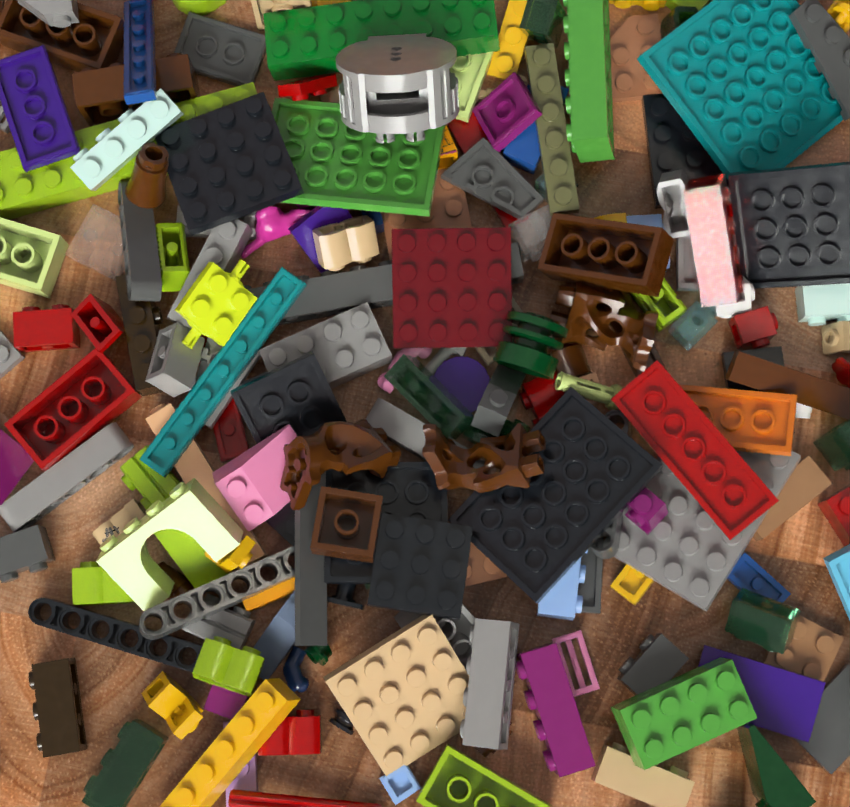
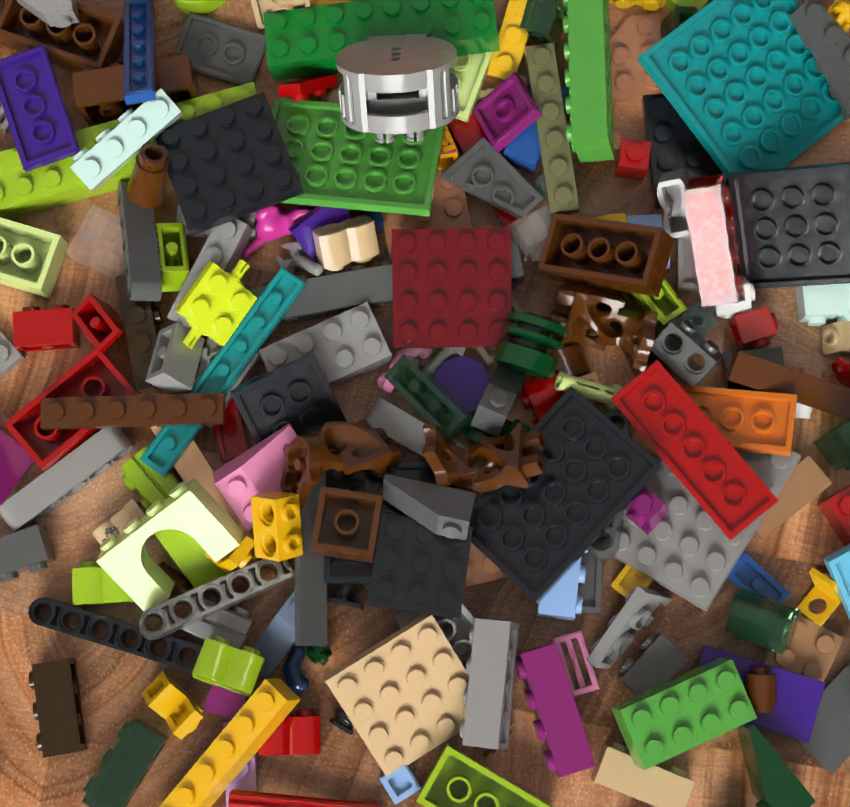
light orange tile [242,577,295,612] -> none
none -> reddish brown plate [41,393,225,430]
none -> yellow brick [251,491,303,562]
none -> light grey bar [276,242,323,276]
none -> dark grey slope [382,474,476,541]
none -> light grey wing [586,586,672,669]
none -> red brick [614,138,651,181]
none -> dark grey brick [651,317,723,388]
none -> reddish brown brick [745,667,777,713]
none -> yellow bracket [796,567,841,626]

